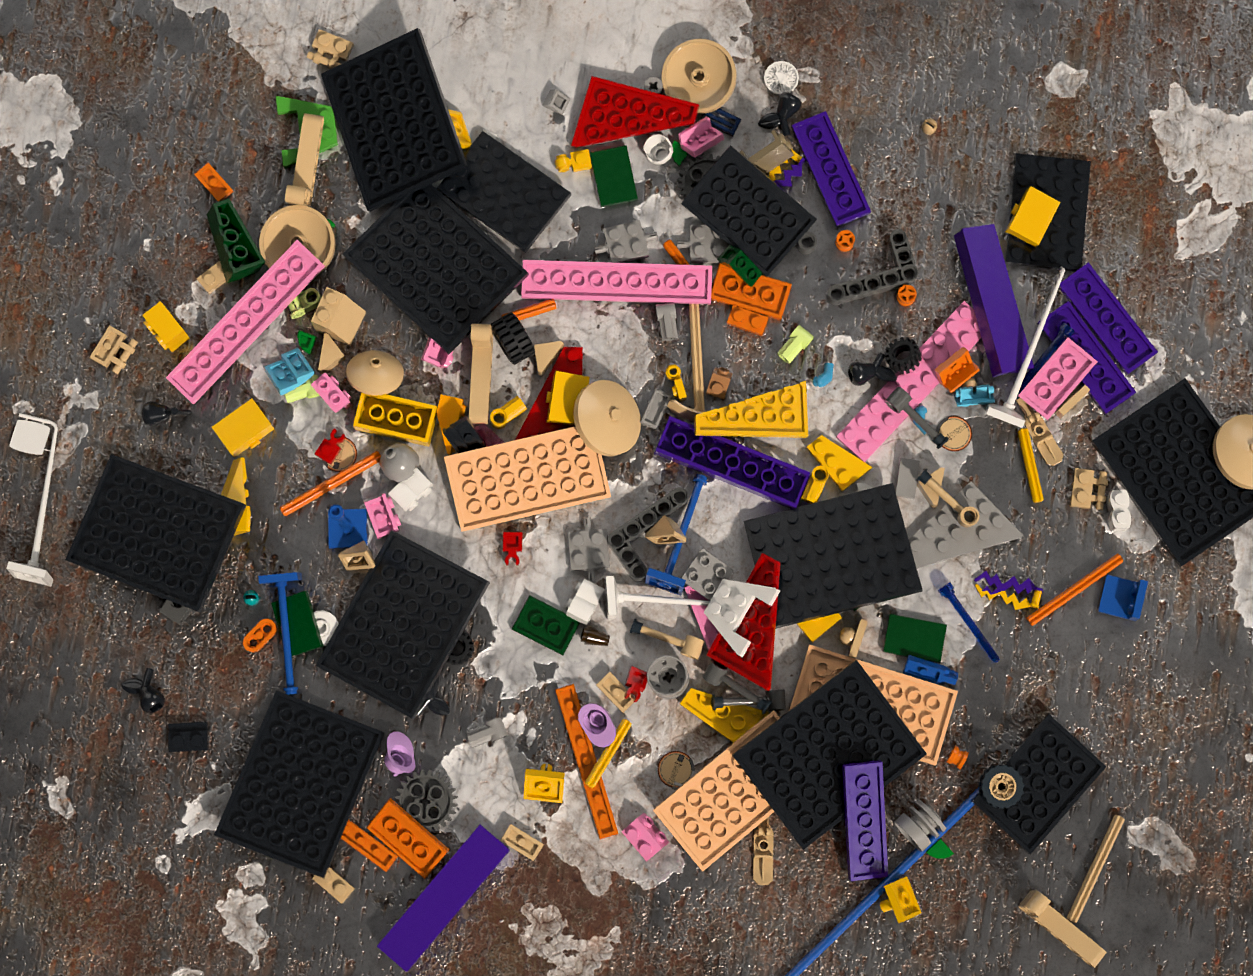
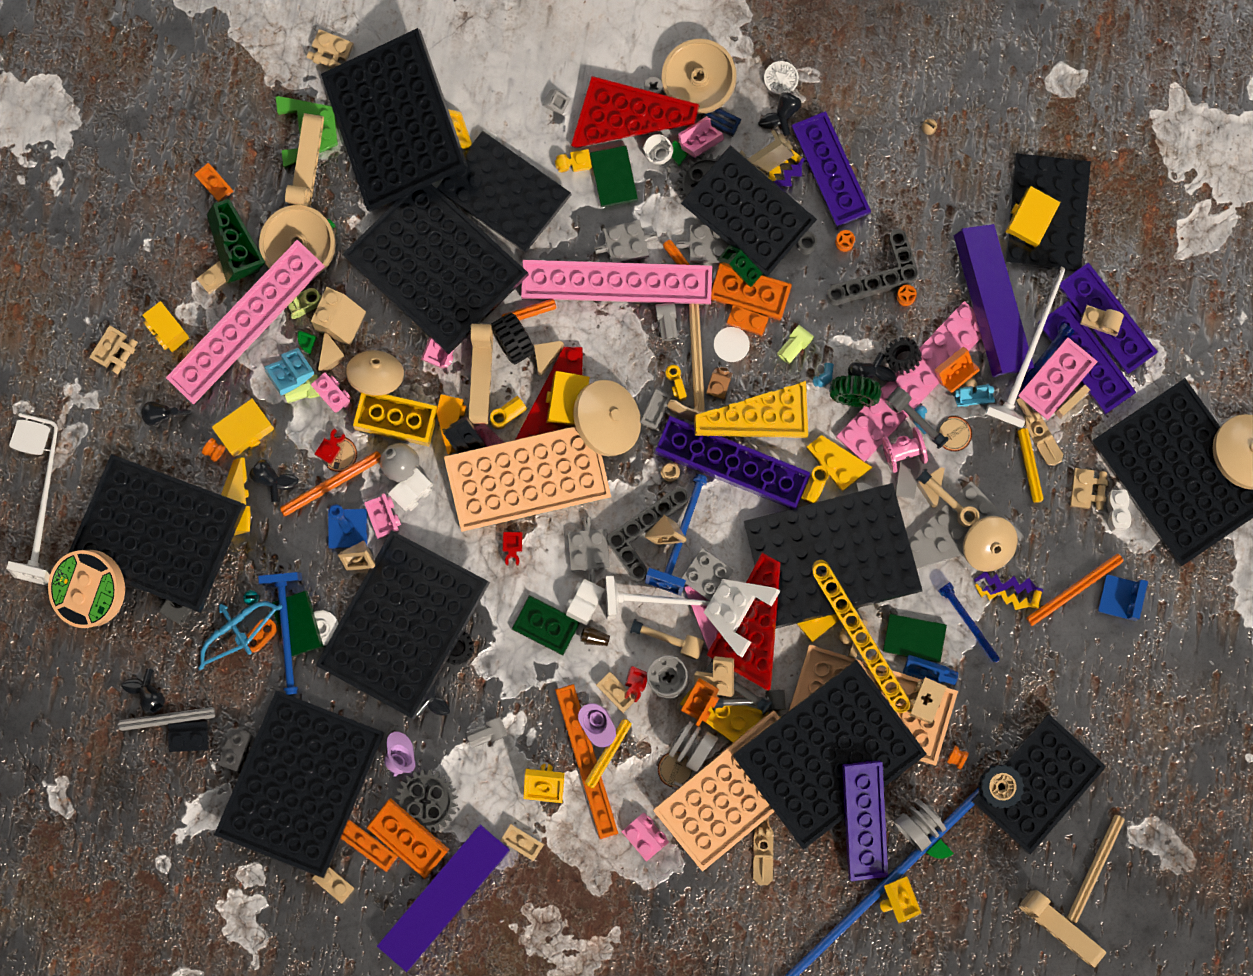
none -> piece [48,550,125,628]
none -> light grey axle [118,707,215,731]
none -> dark azure piece [198,601,283,670]
none -> orange wheel [202,438,225,462]
none -> flat silver brick [218,728,253,772]
none -> black piece [250,459,299,502]
none -> tan plate [661,462,680,482]
none -> light grey wheel [669,720,718,773]
none -> orange bracket [681,678,719,727]
none -> tan plate [694,656,734,697]
none -> white sticker [714,327,750,362]
none -> yellow beam [812,560,910,713]
none -> dark green gear [829,375,882,407]
none -> bright pink hose [882,427,928,473]
none -> tan brick [908,677,947,724]
none -> tan dish [963,516,1018,572]
none -> tan plate [1080,305,1124,337]

